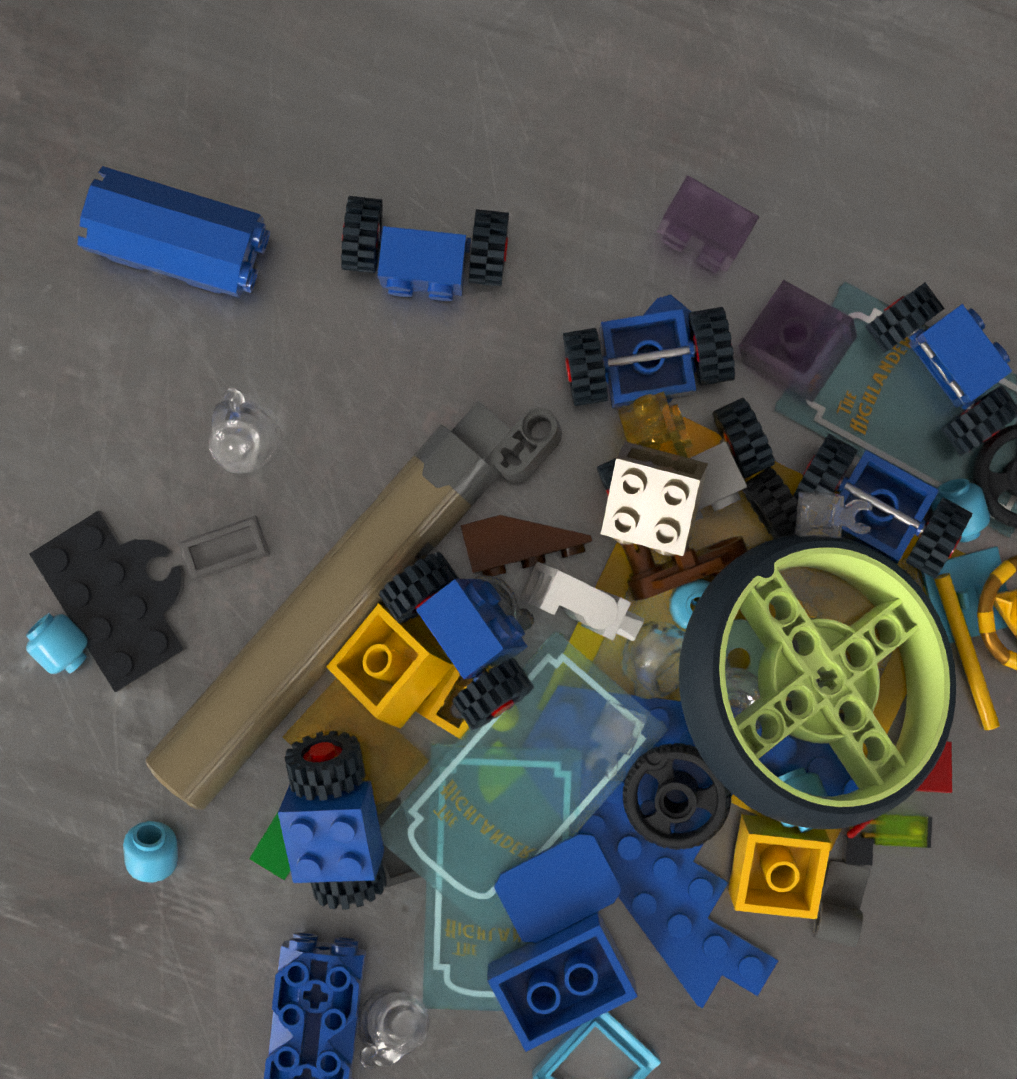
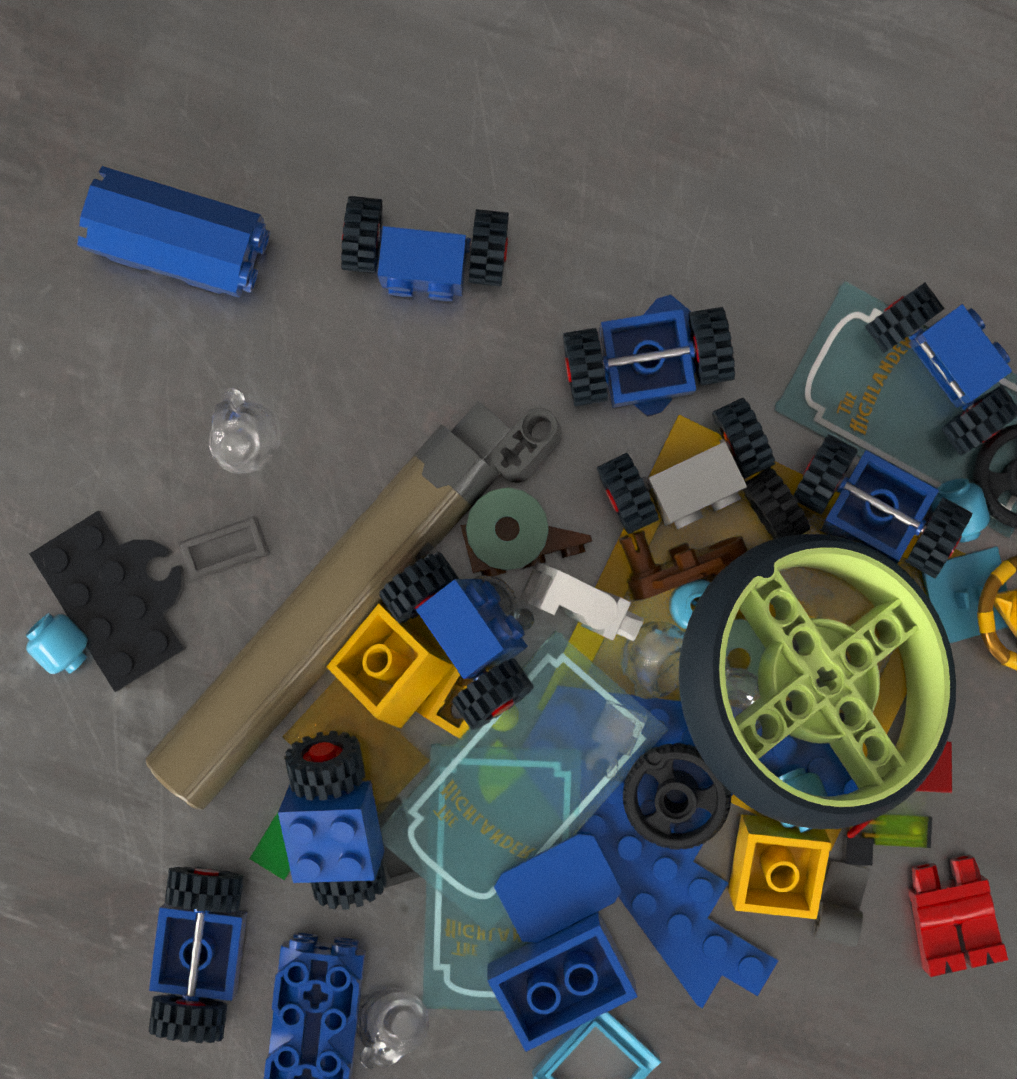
medium azure head [123,821,178,883] -> none
brick [601,442,708,556] -> none
clear yellow brick [617,391,693,458] -> none
clear purple brick [657,175,759,272] -> none
clear purple brick [738,280,857,403] -> none
clear plate [795,492,873,538] -> none
yellow piece [934,573,1000,730] -> none
none -> brick [148,867,248,1043]
none -> sand green tile [466,487,549,571]
none -> red hips [908,854,1008,977]

